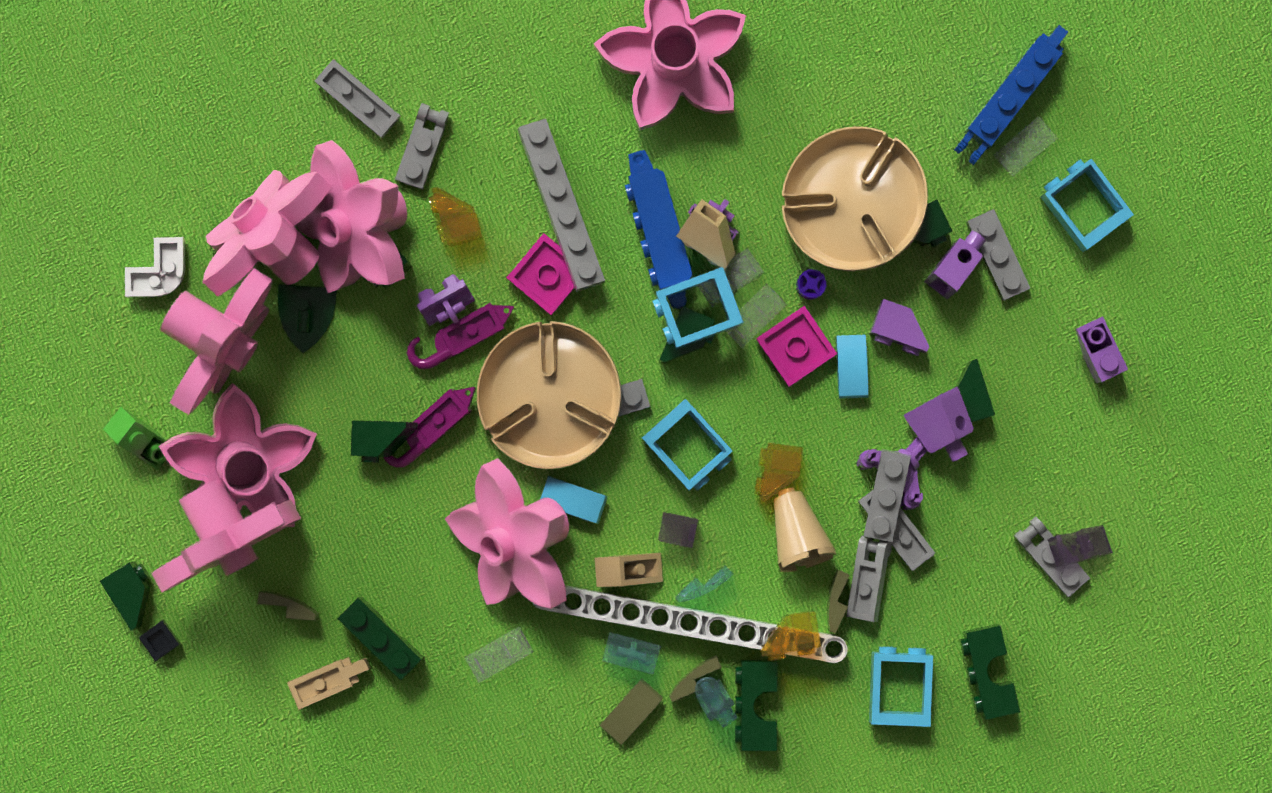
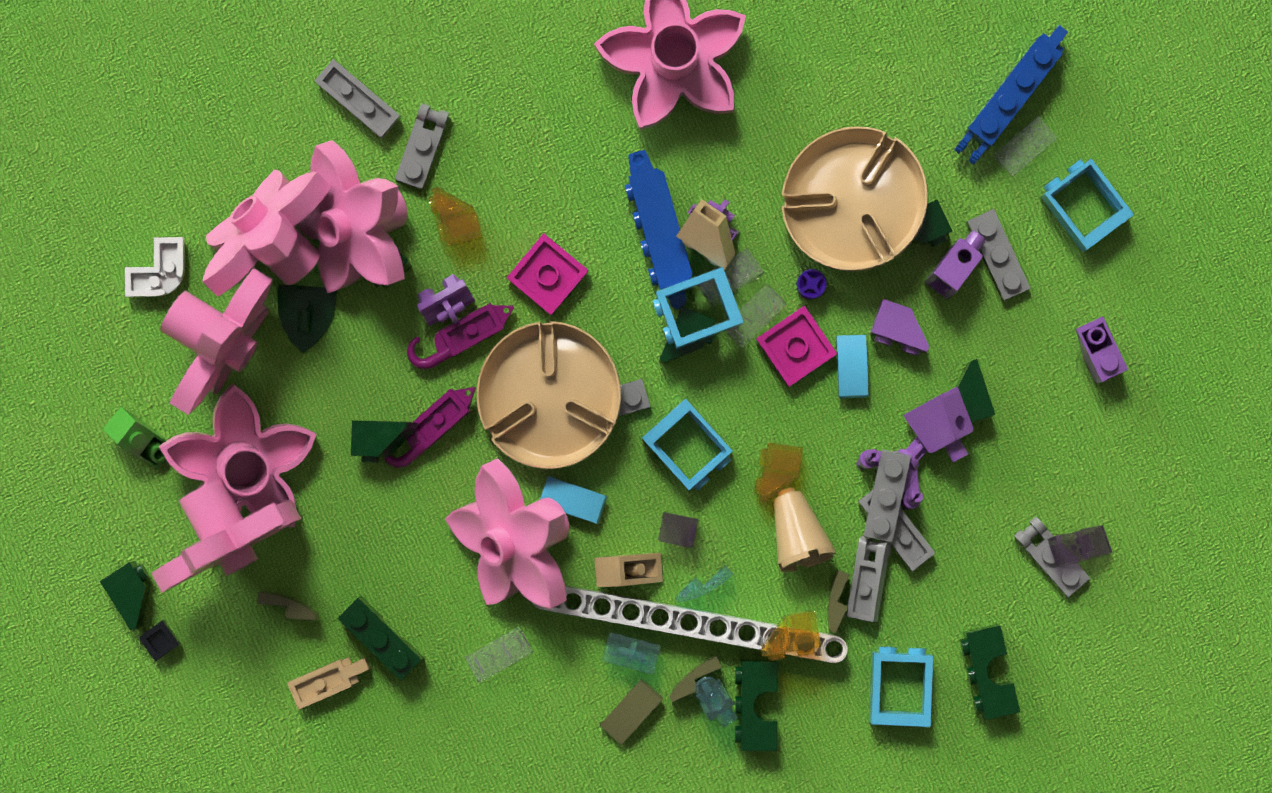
light grey plate [518,118,605,292] -> none

